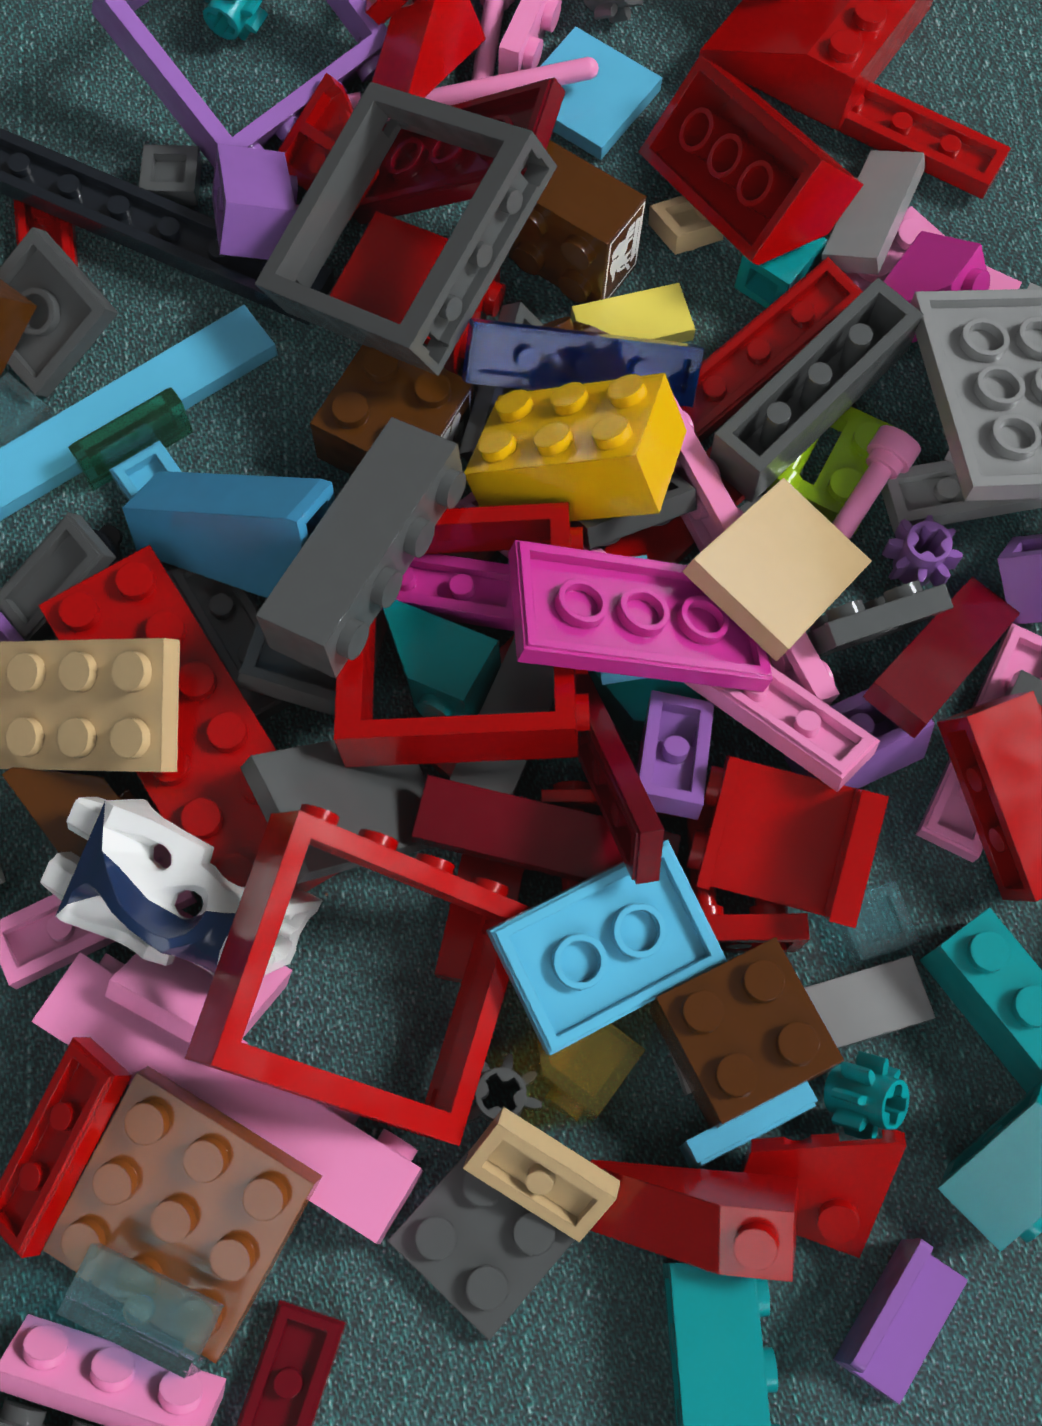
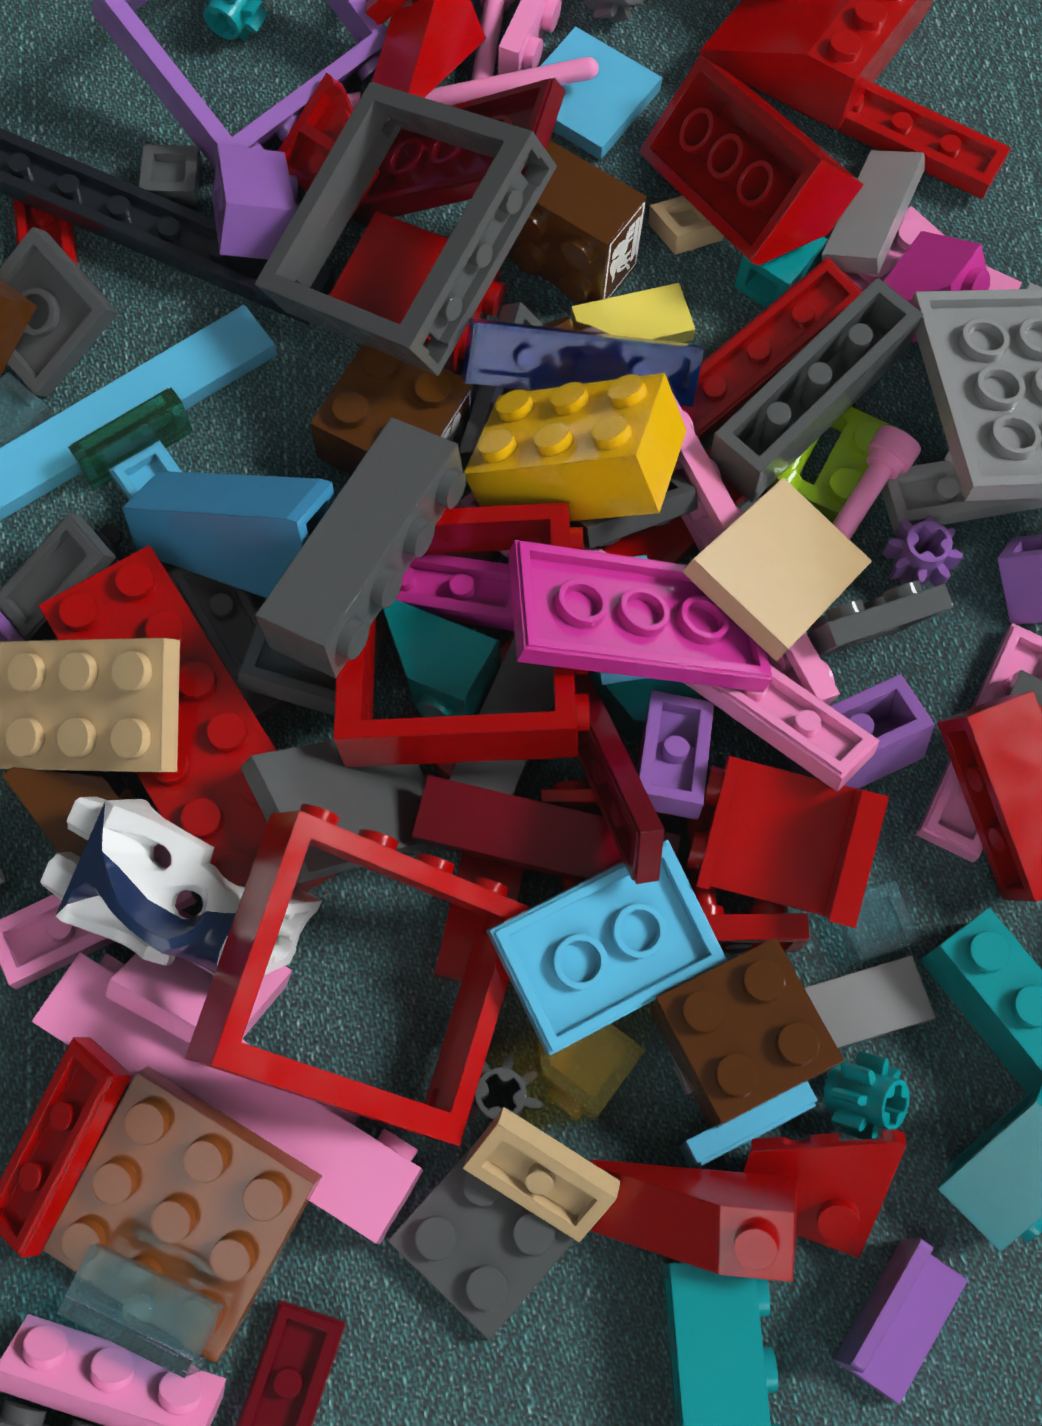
dark red tile [863,576,1020,738] -> none

